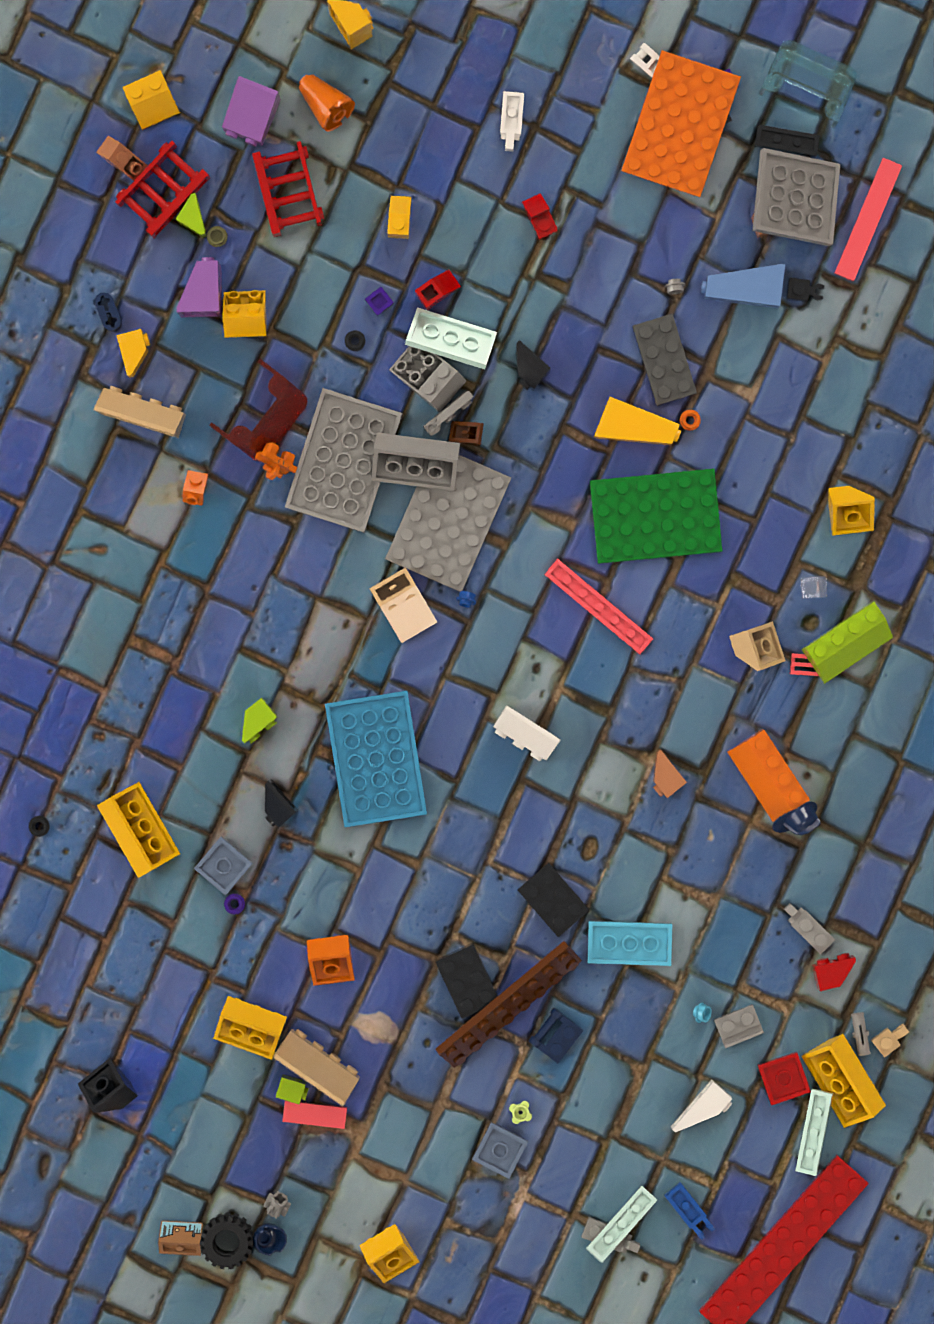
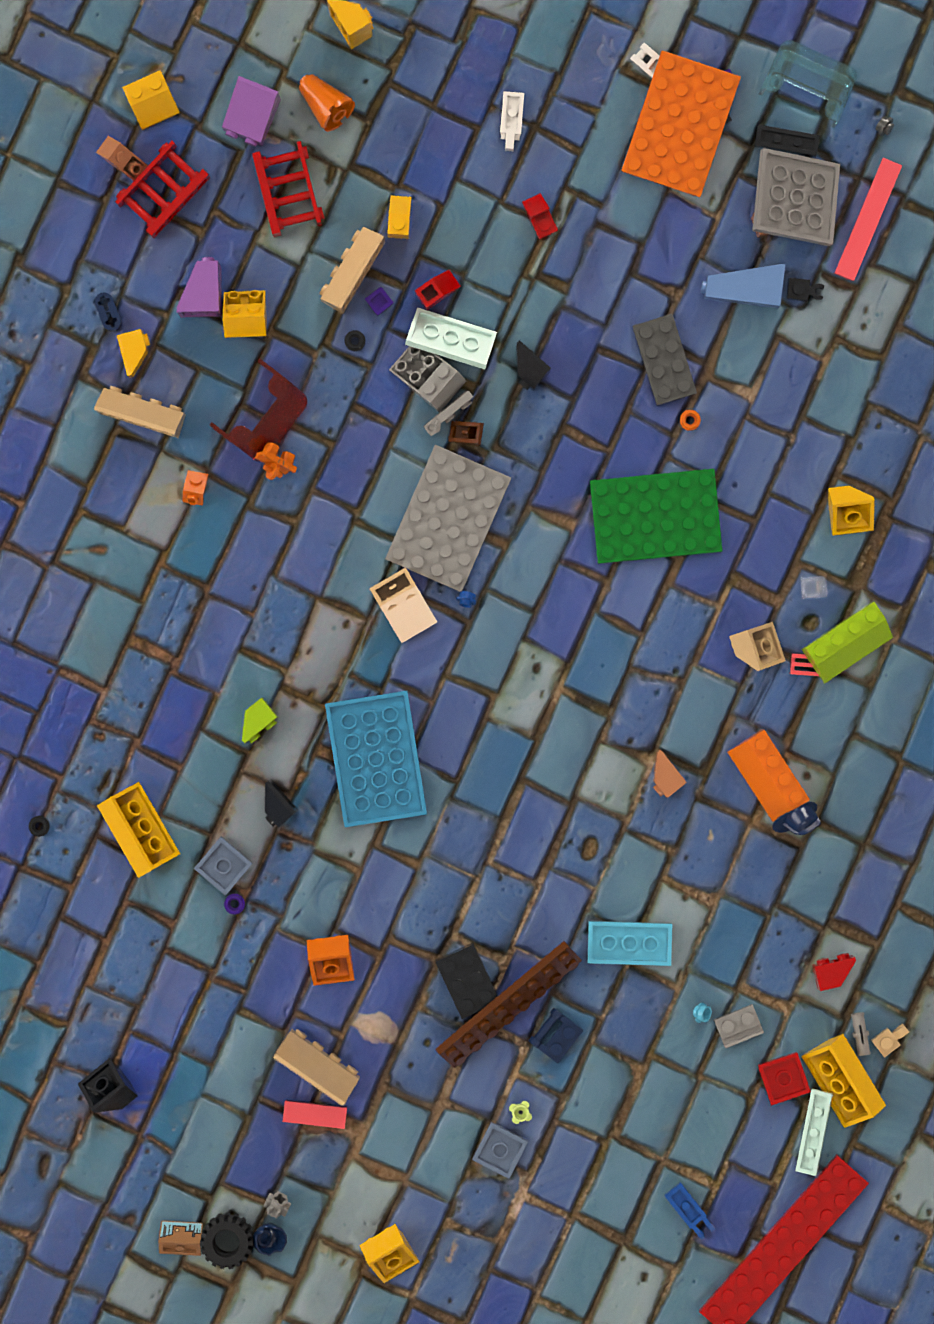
lime slope [176,193,207,238] -> none
olive plate [207,226,228,247] -> none
yellow slope [213,996,287,1060] -> none
lime brick [276,1074,309,1104] -> none
light grey plate [285,388,402,533] -> none
light grey slope [371,433,460,491] -> none
white slope [493,705,560,761] -> none
black plate [517,862,590,937] -> none
coral tile [544,559,653,655] -> none
light grey hinge [581,1217,640,1253] -> none
light aqua plate [586,1186,657,1263] -> none
yellow slope [594,397,681,445] -> none
light grey plate [665,279,685,295] -> none
white slope [671,1079,732,1132] -> none
light grey hinge [784,903,835,955] -> none
none -> tan slope [320,227,385,314]
none -> dark grey plate [875,116,894,136]

